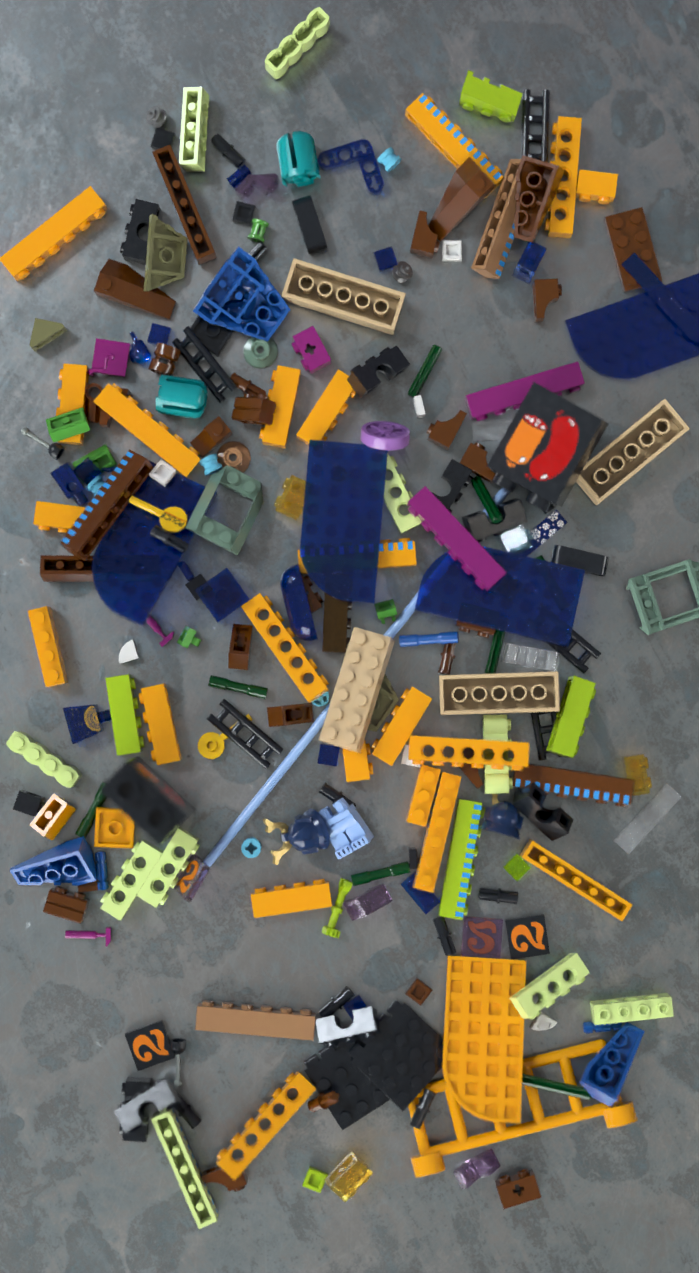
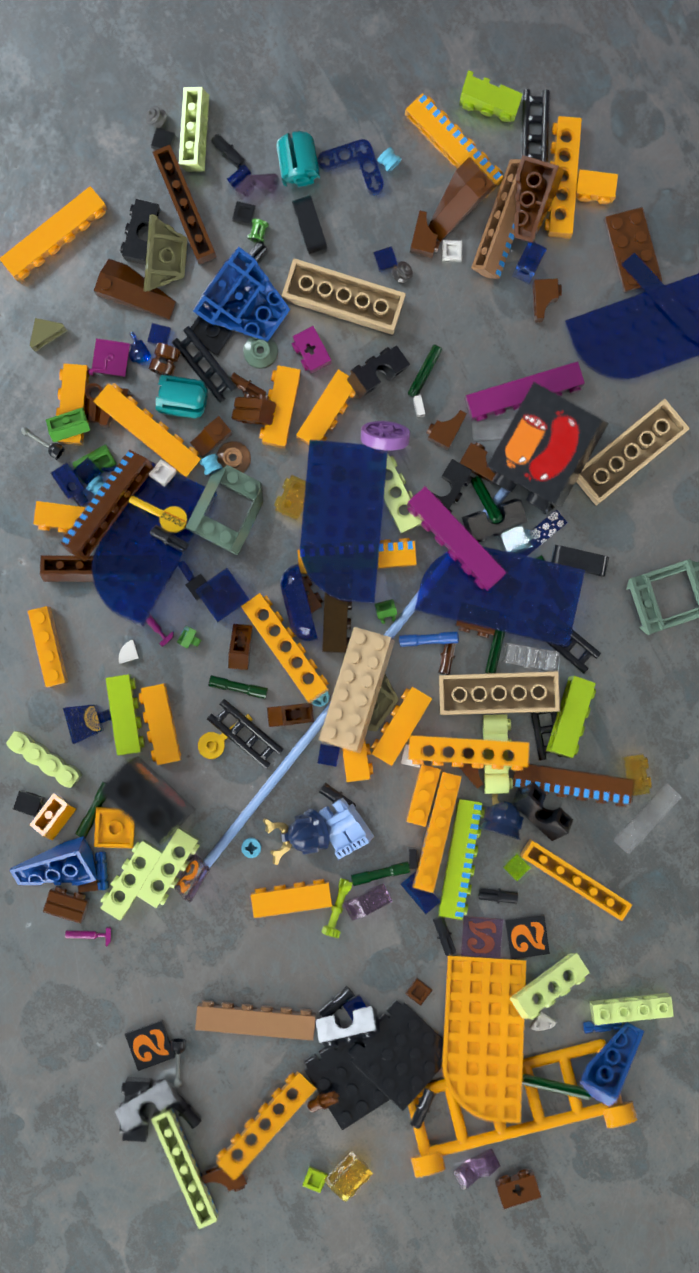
yellowish green brick [265,7,330,79] -> none

